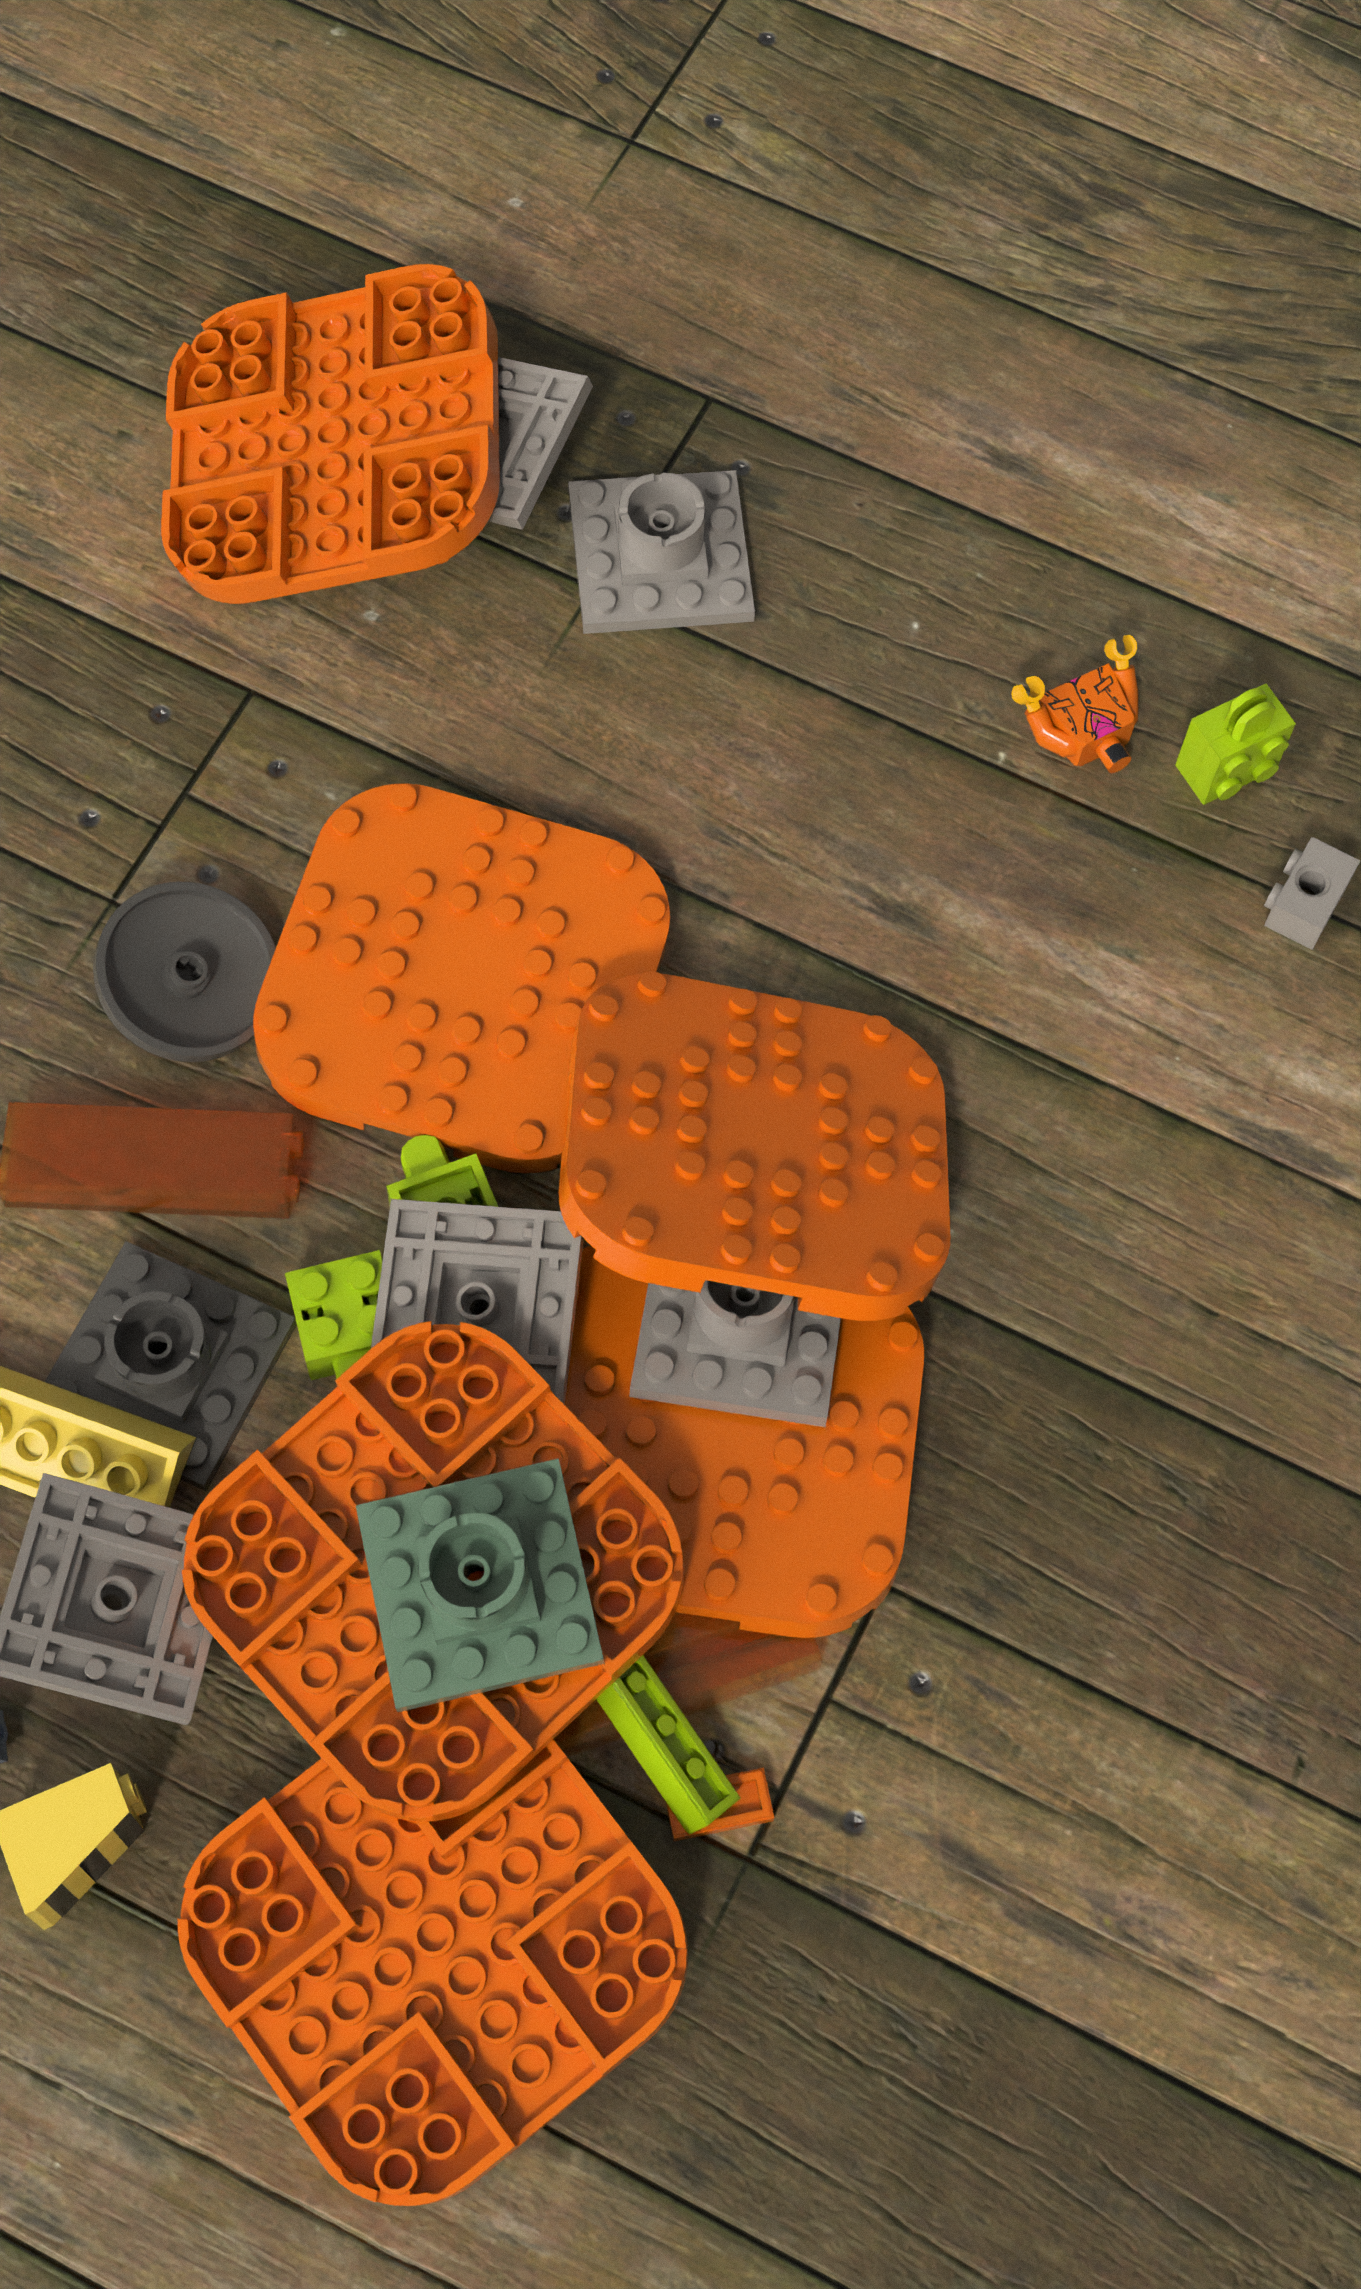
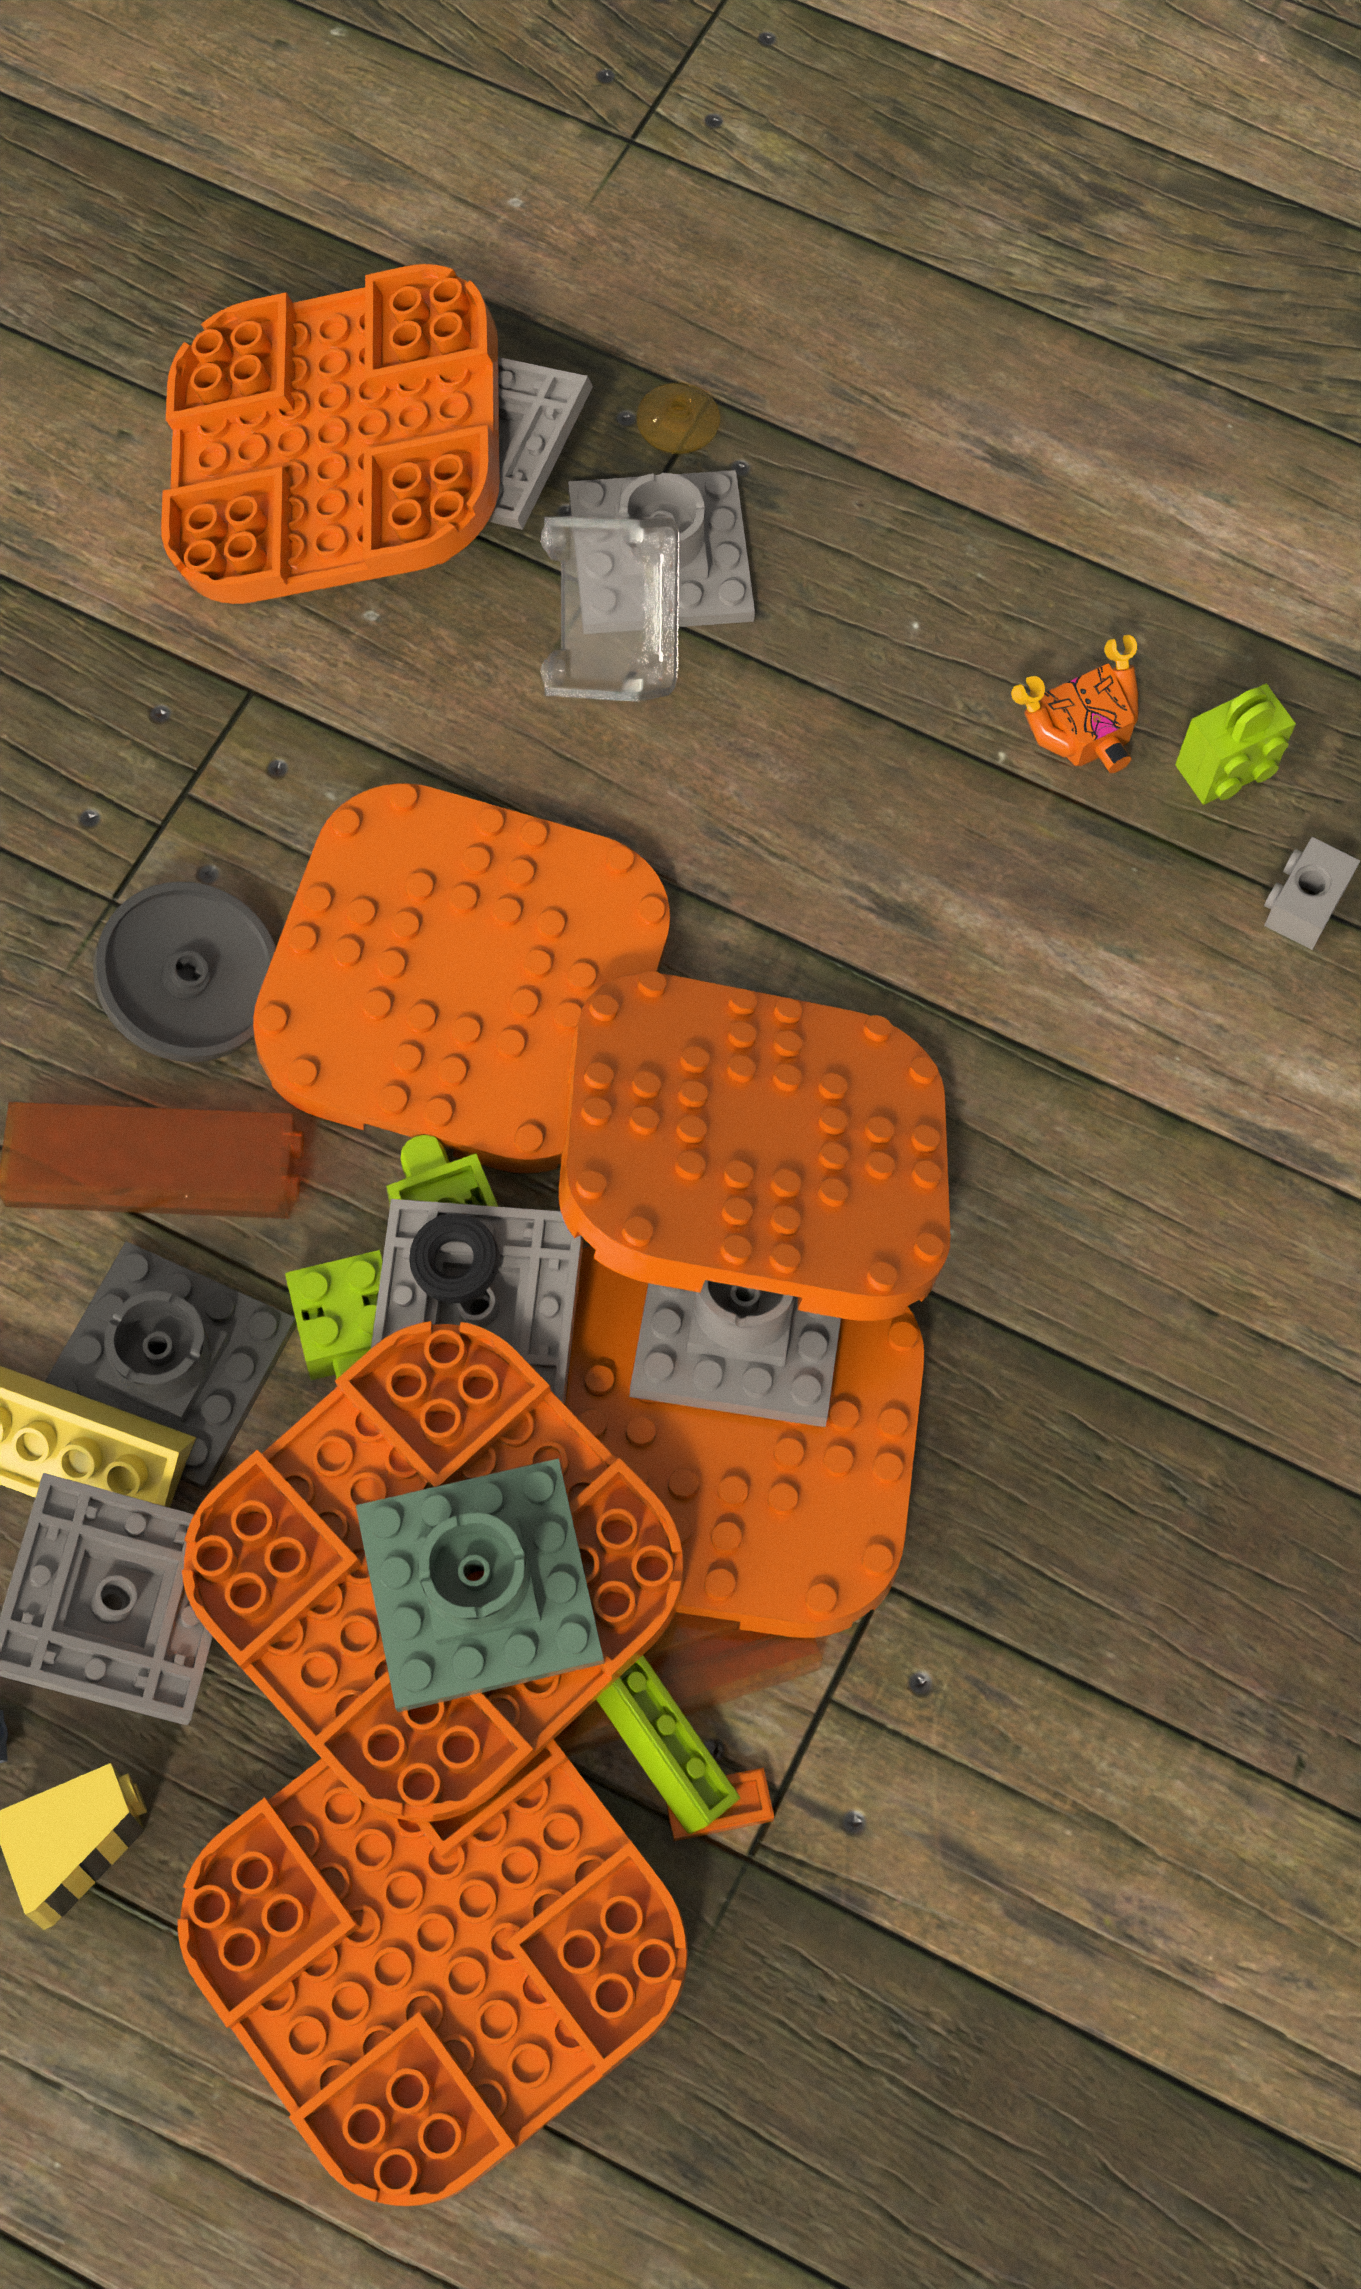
none -> black tyre [409,1213,500,1303]
none -> clear windscreen [541,516,679,702]
none -> clear yellow dish [637,383,720,454]

